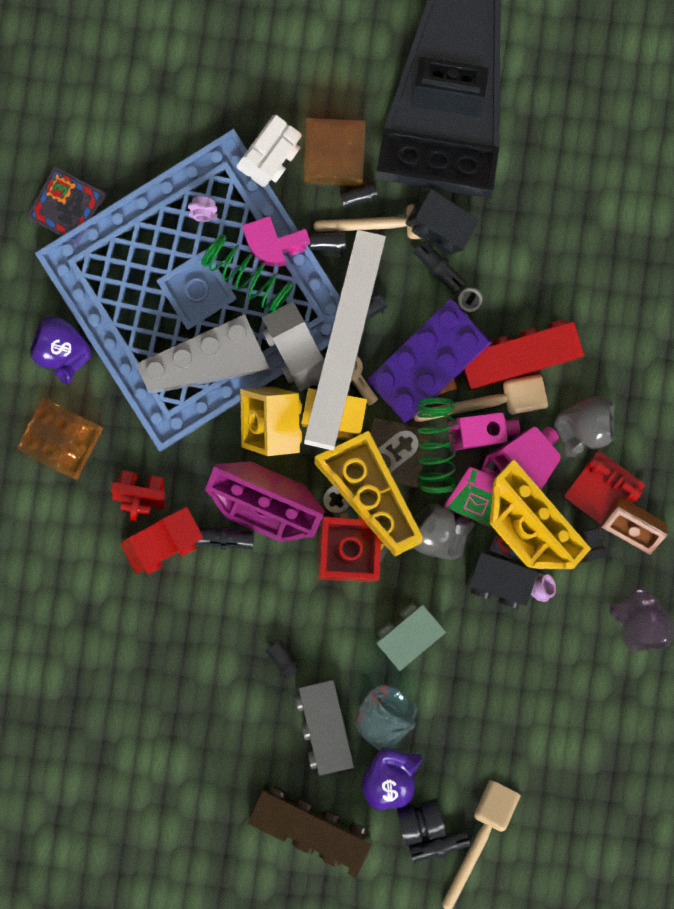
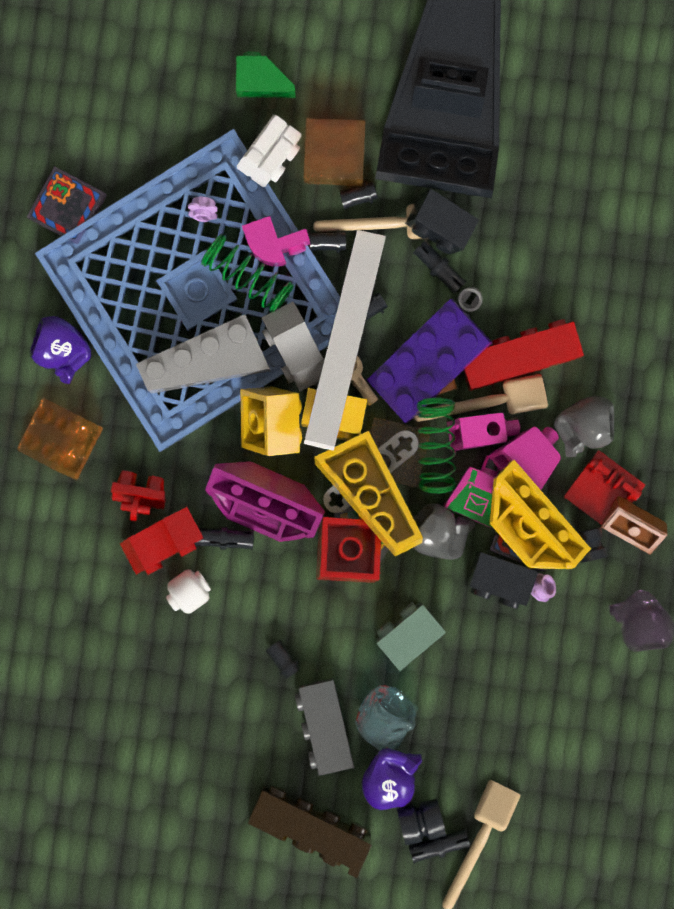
none -> white head [166,570,211,614]
none -> green slope [236,51,296,98]

